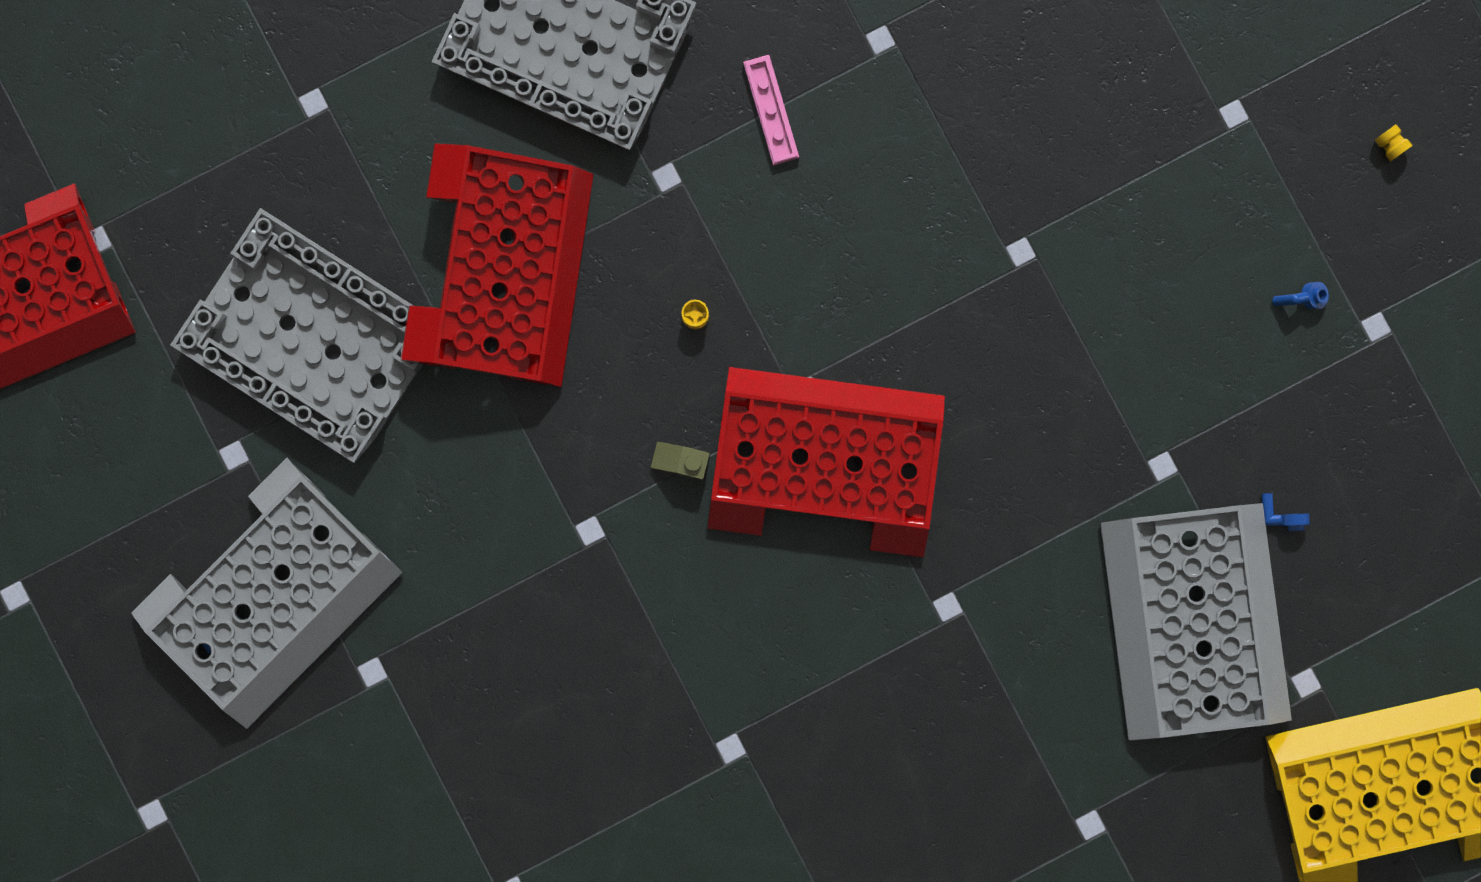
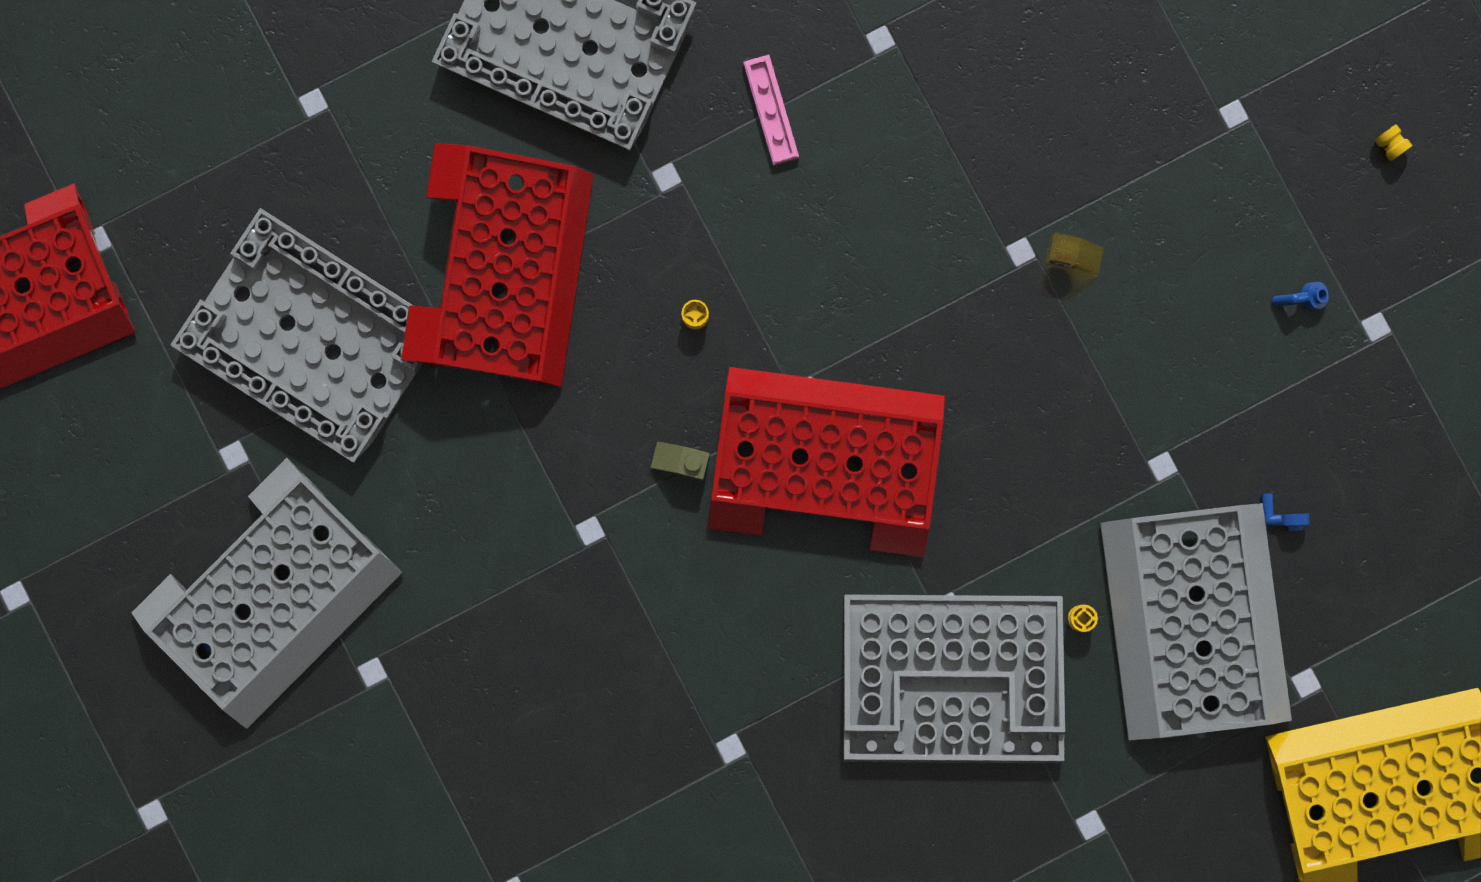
none -> light grey slope [843,595,1065,764]
none -> clear yellow slope [1045,232,1104,275]
none -> yellow wheel [1067,605,1098,632]

